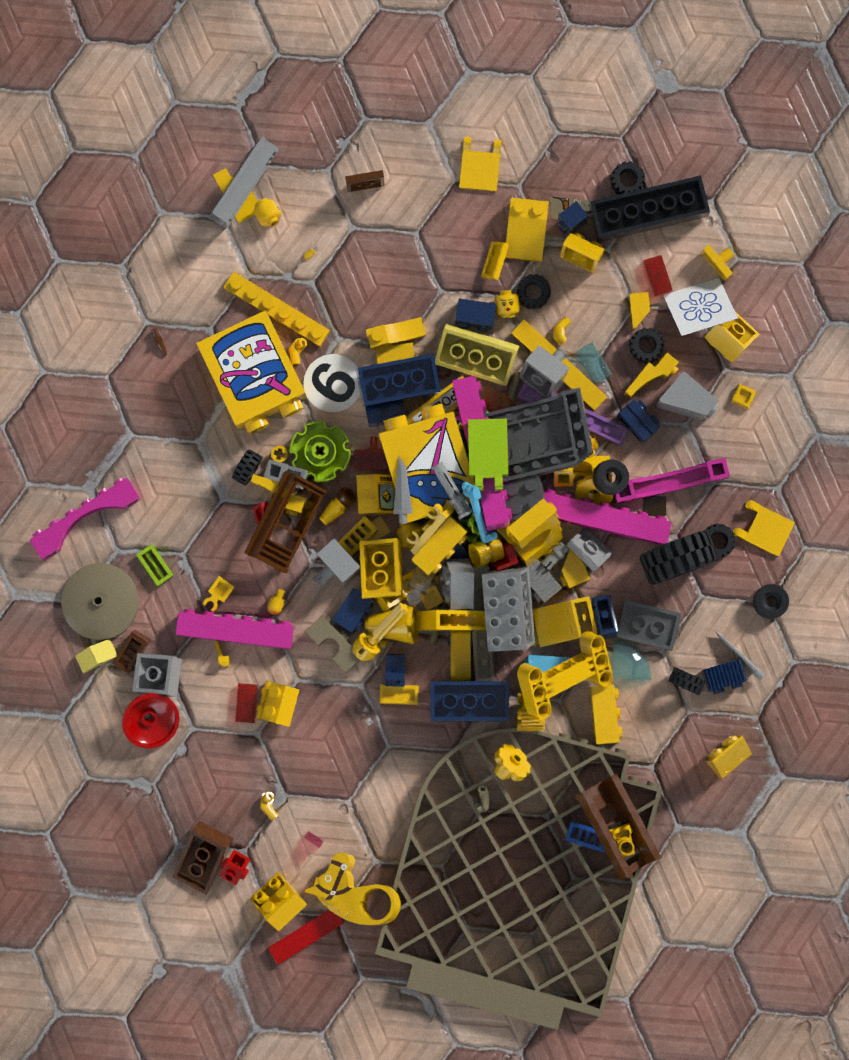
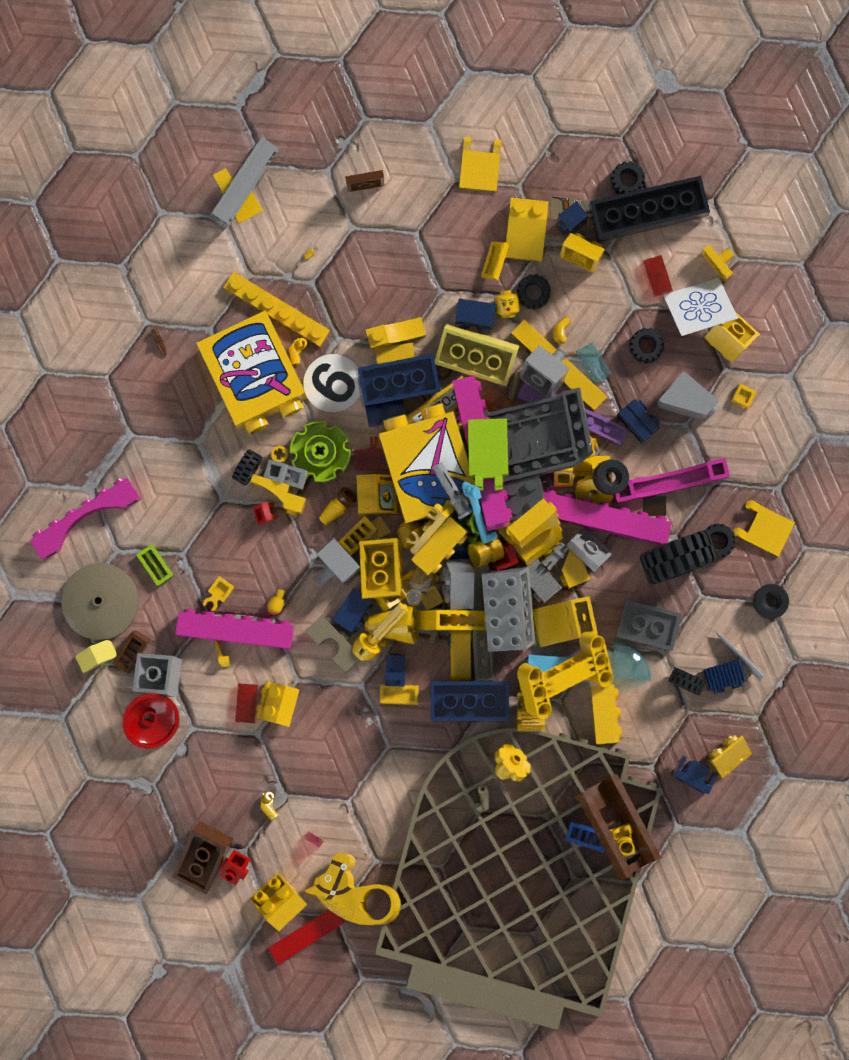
reddish brown piece [244,471,327,574] -> none
yellow head [254,198,282,227] -> none
light grey bar [393,456,413,524] -> none
dark blue brick [591,595,618,640] -> none
yellow slope [624,353,679,399] -> none
yellow tile [629,292,650,329] -> none
none -> dark blue panel [670,755,718,795]

